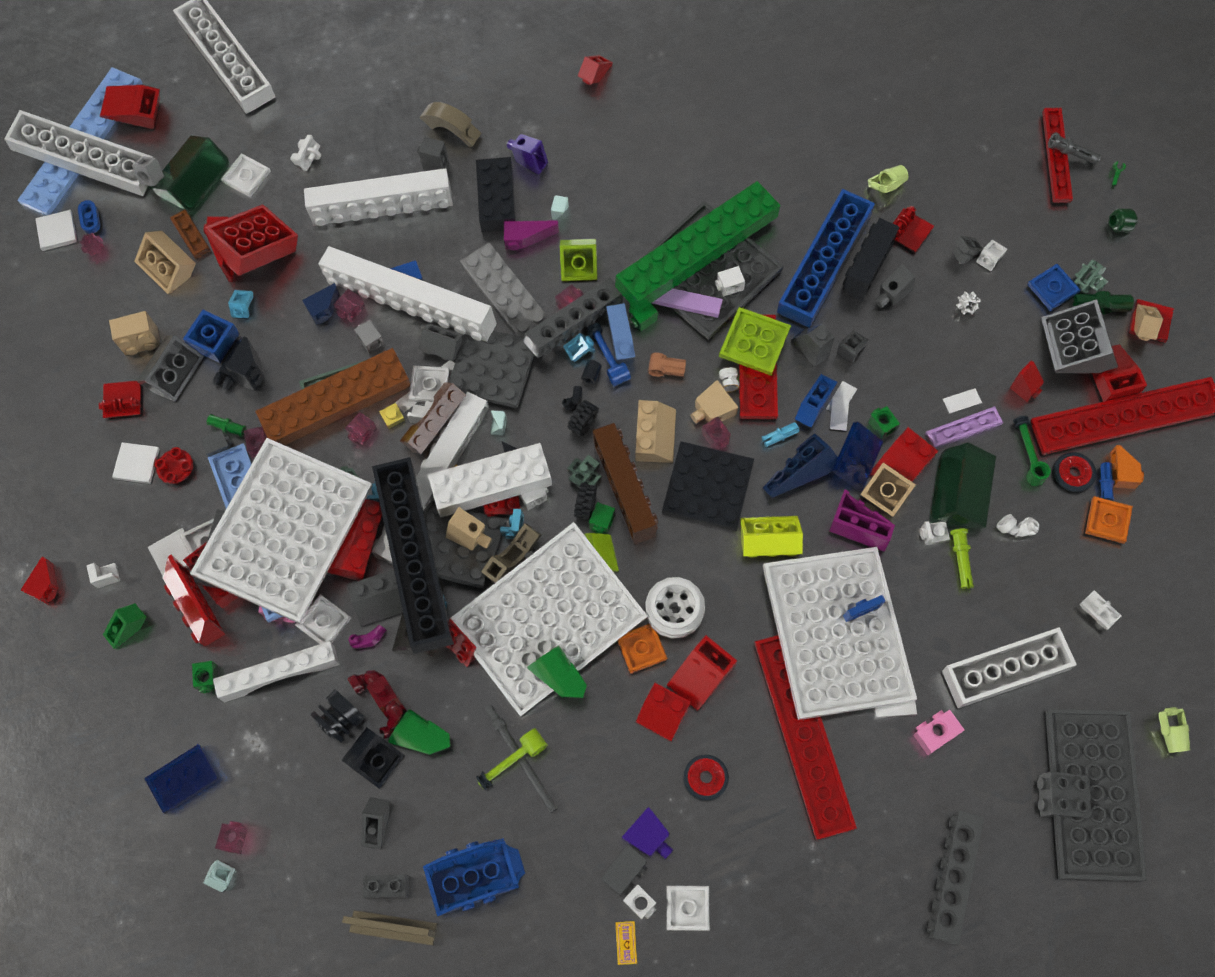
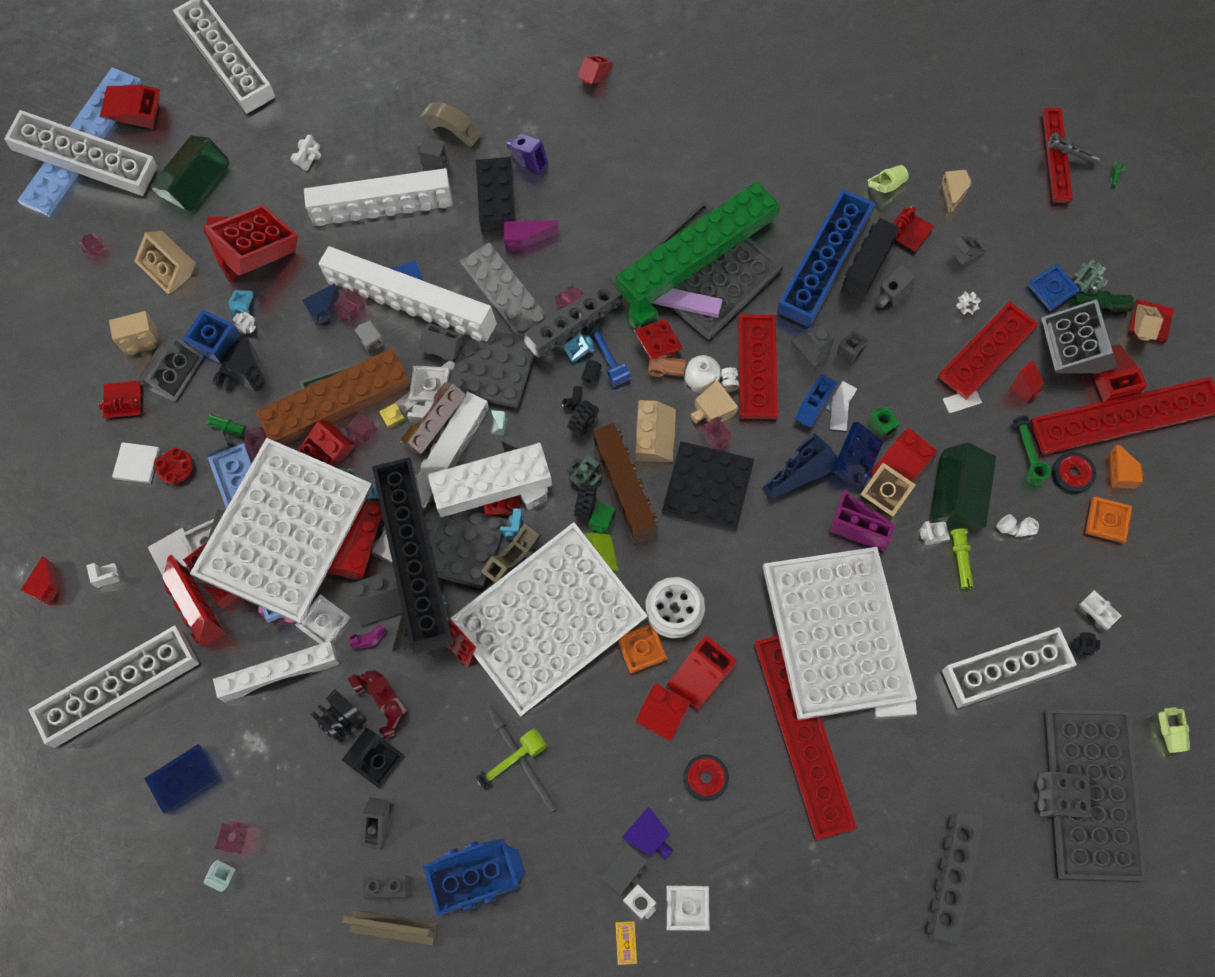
white tile [35,210,78,251] -> none
blue plate [78,200,100,234] -> none
green slope [103,603,146,649] -> none
light grey brick [132,156,164,186] -> none
dark orange tile [170,209,211,260] -> none
green brick [192,661,218,693] -> none
white tile [221,153,271,198] -> none
green panel [388,709,450,755] -> none
tan torso [445,507,492,550] -> none
green panel [527,645,587,698] -> none
light aqua slope [551,195,569,220] -> none
lime slope [560,239,597,281] -> none
medium blue slope [606,303,635,361] -> none
white brick [715,266,745,297] -> none
lime plate [719,307,791,375] -> none
neon yellow slope [740,516,803,558] -> none
medium azure axle [761,422,800,448] -> none
blue plate [843,595,886,622] -> none
bright pink brick [913,709,965,756] -> none
lavender tile [925,406,1003,449] -> none
white bracket [976,240,1007,271] -> none
blue axle [1099,462,1115,501] -> none
dark green head [1108,209,1138,232] -> none
none -> white brick [28,625,199,748]
none -> white gear [232,312,256,335]
none -> red slope [298,421,355,468]
none -> red hinge [634,319,683,360]
none -> white cylinder [684,355,721,393]
none -> red plate [937,301,1039,400]
none -> tan slope [942,169,971,212]
none -> black gear [1074,632,1101,656]

